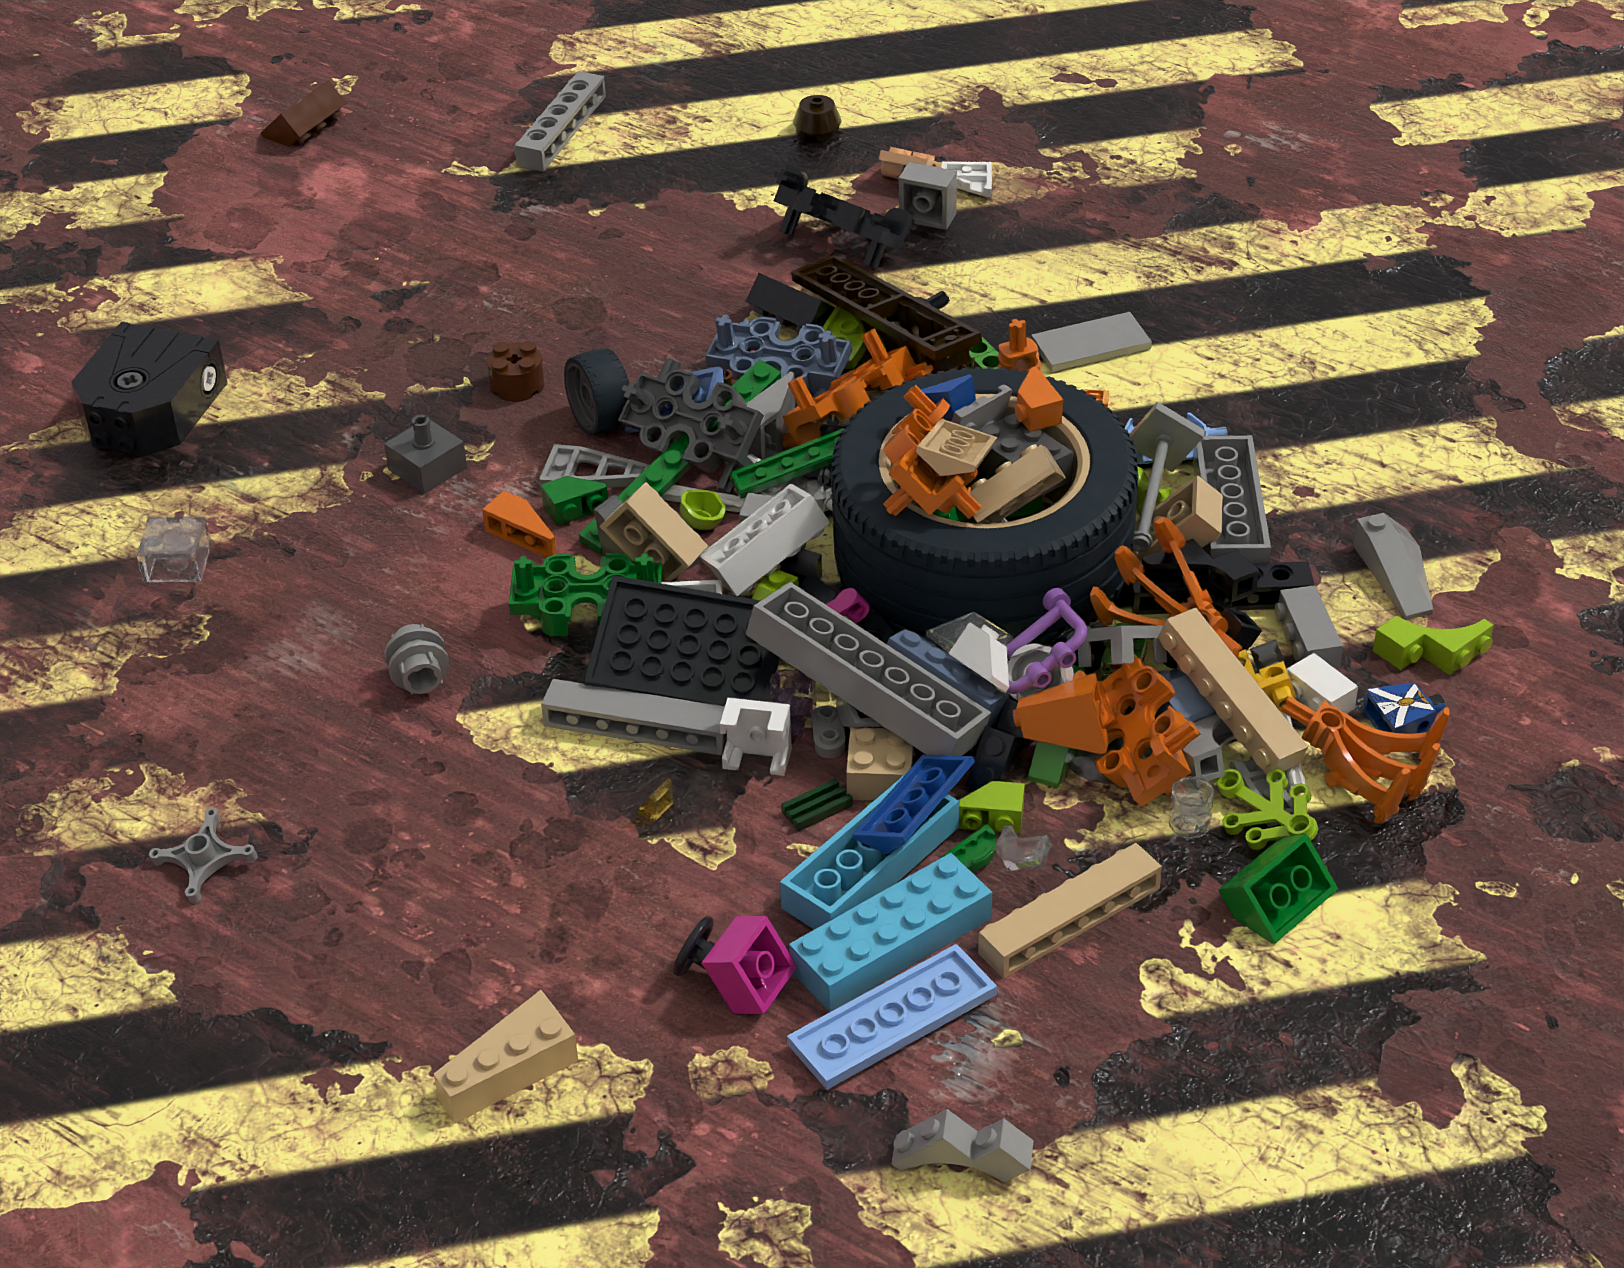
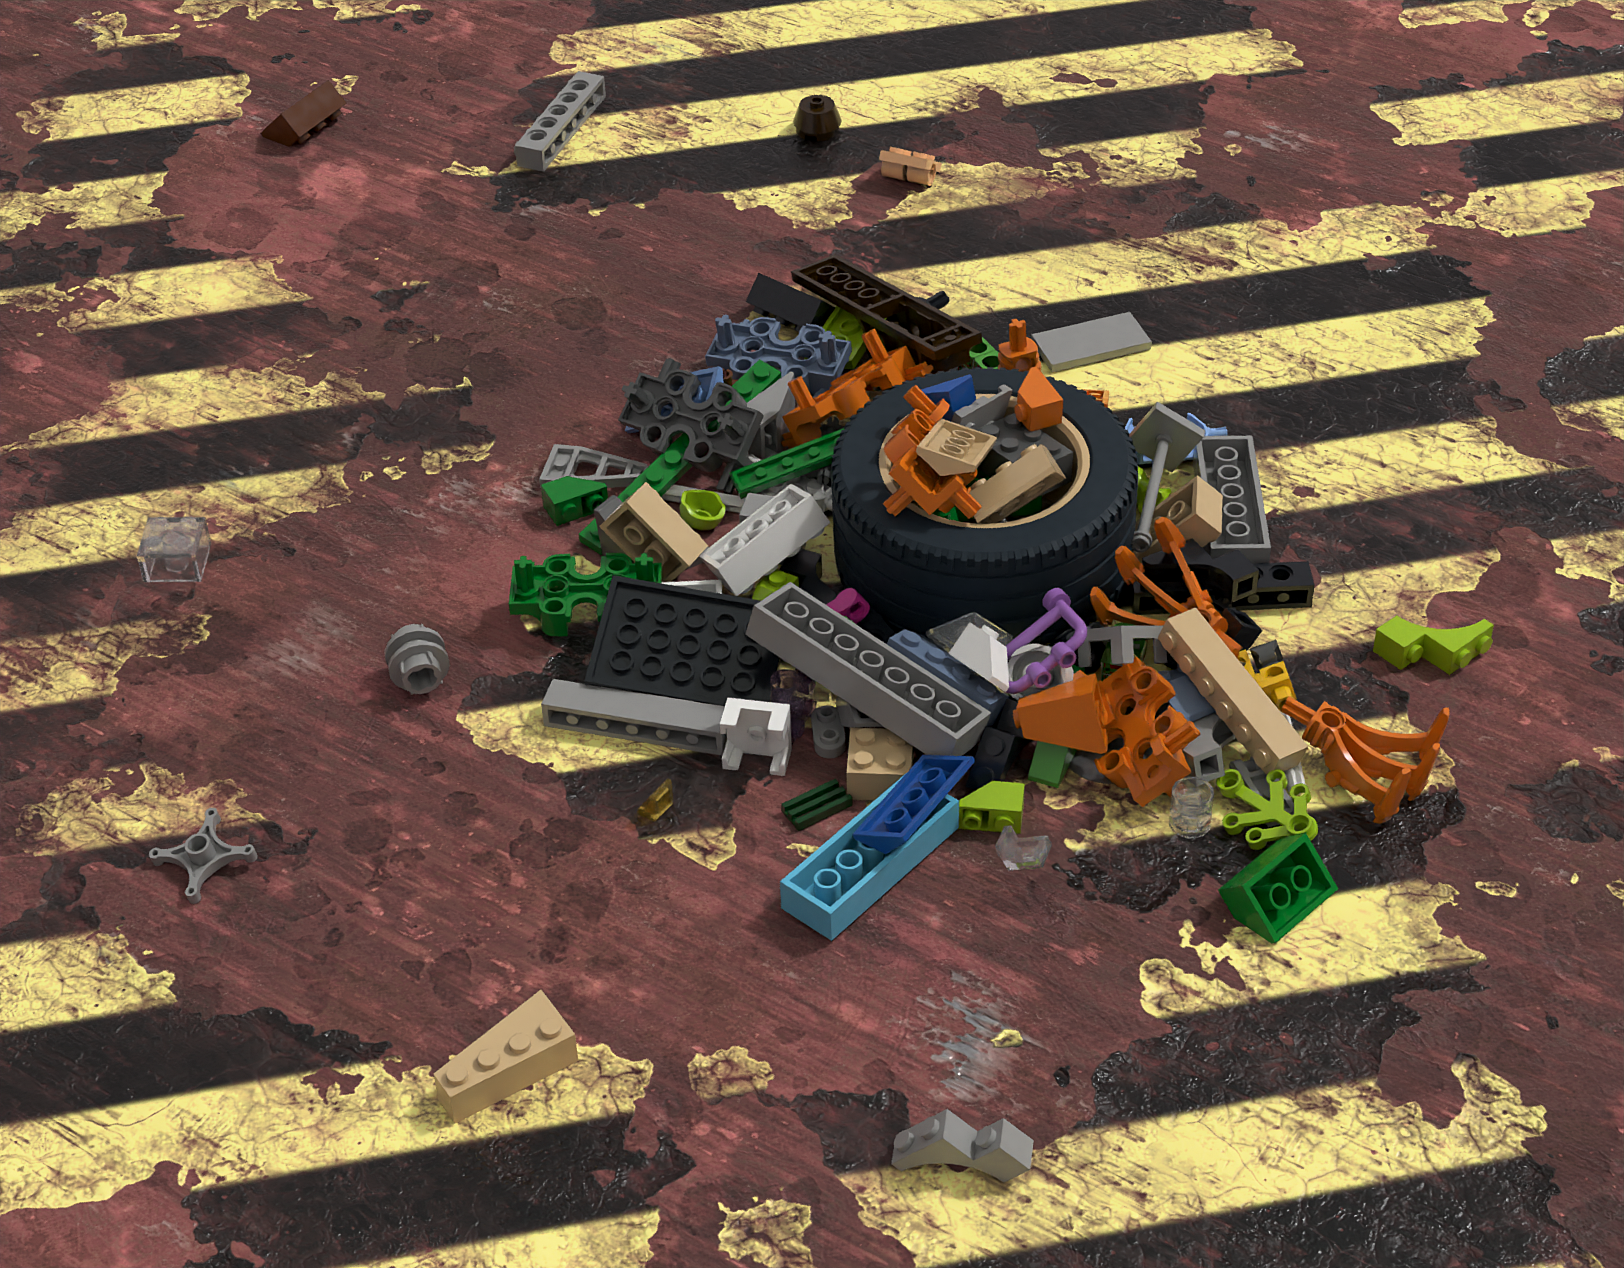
black piece [71,321,228,457] -> none
dark grey brick [384,415,467,494] -> none
orange slope [482,491,557,558] -> none
reddish brown brick [487,341,545,402] -> none
black wheel [564,348,629,435] -> none
dark pink piece [673,916,797,1014] -> none
black gear [773,165,917,269] -> none
light blue plate [787,944,997,1090] -> none
medium azure brick [789,853,992,1012] -> none
light grey brick [899,162,957,230] -> none
green plate [940,824,997,871] -> none
white wing [942,162,992,197] -> none
tan brick [978,843,1162,979] -> none
light grey brick [1275,585,1343,669] -> none
white brick [1287,653,1358,713] -> none
light grey wedge [1353,513,1433,620] -> none
torso [1363,683,1445,734] -> none

